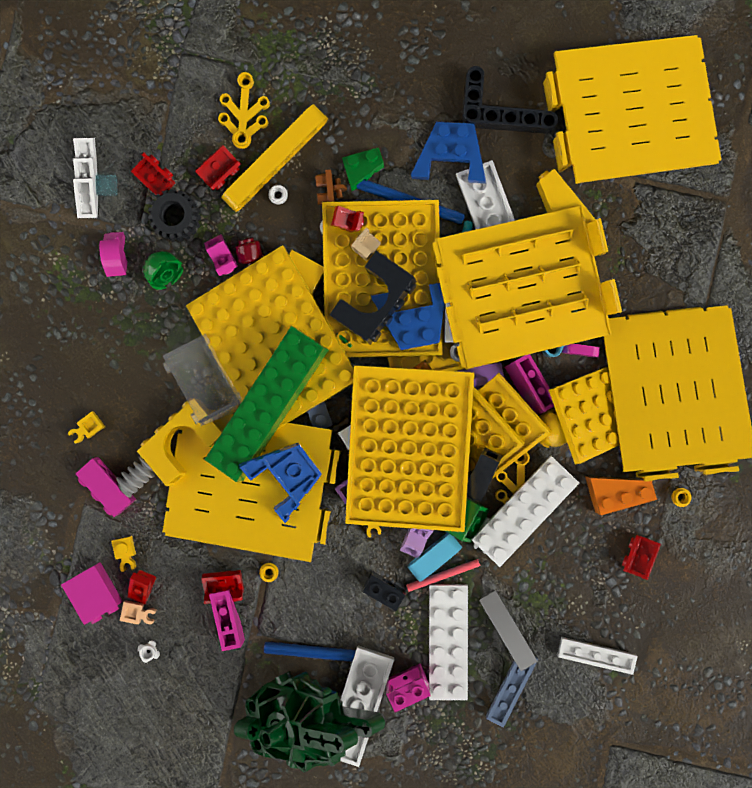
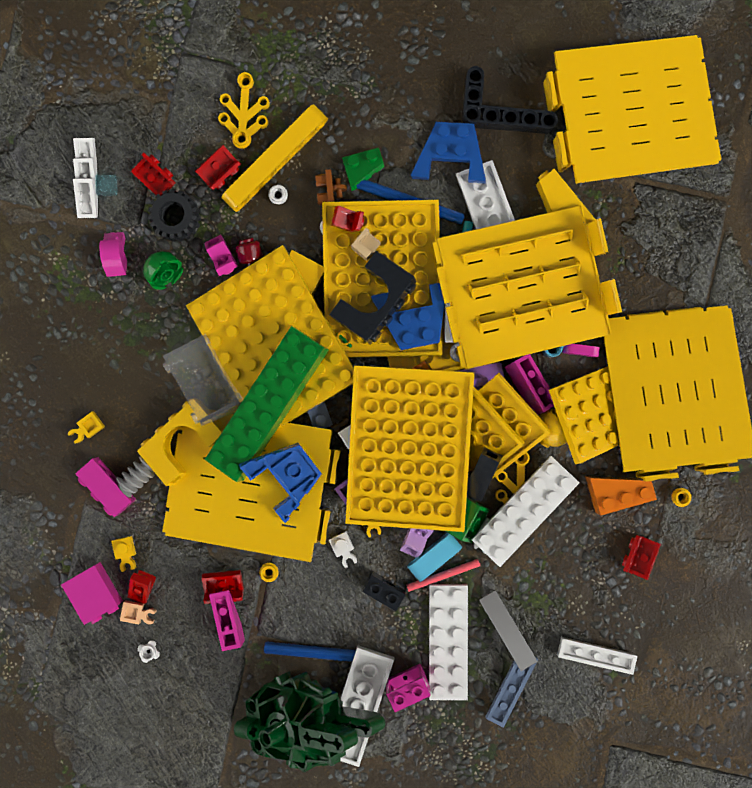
none -> white plate [329,531,357,568]

